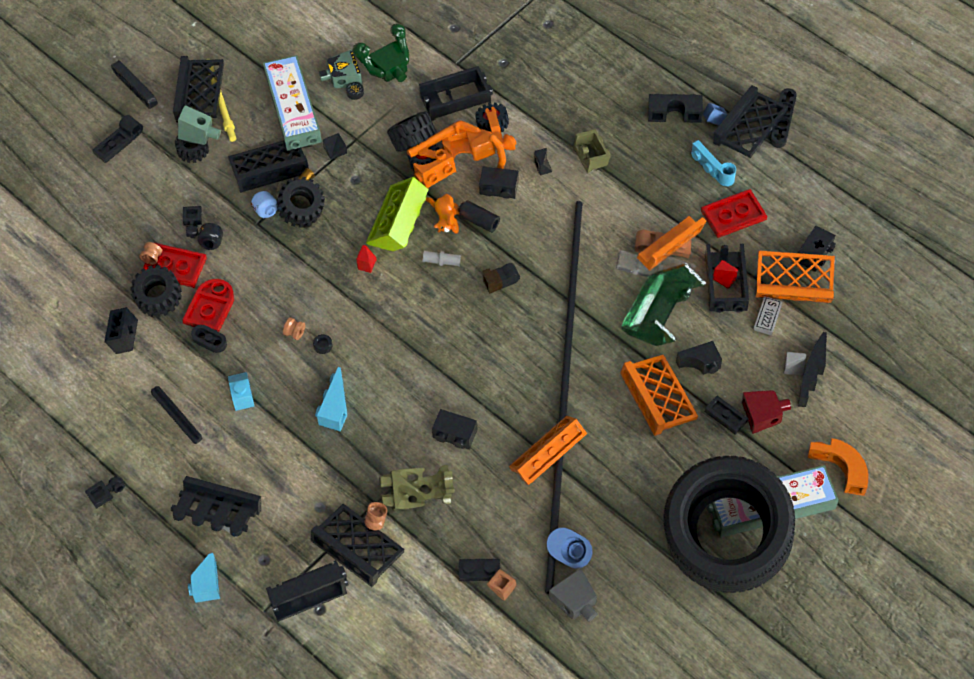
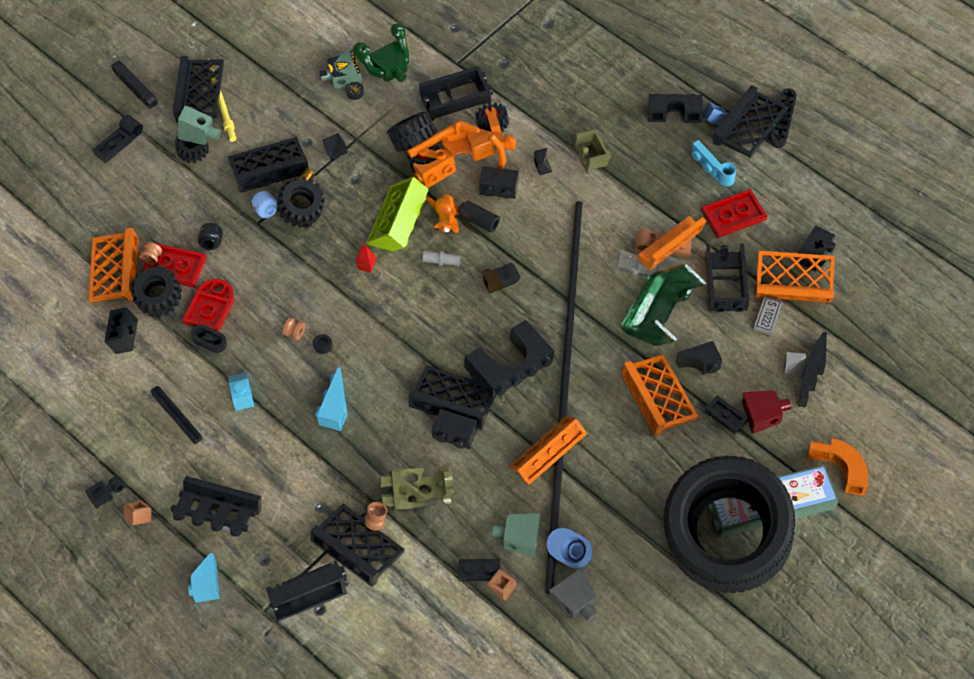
black plate [182,206,202,239] -> none
brick [263,55,322,151] -> none
red slope [713,260,738,288] -> none
none -> orange fence [88,228,139,303]
none -> nougat slope [123,500,151,525]
none -> black fence [409,365,496,430]
none -> black arch [464,320,555,399]
none -> sand green torso [492,513,540,557]

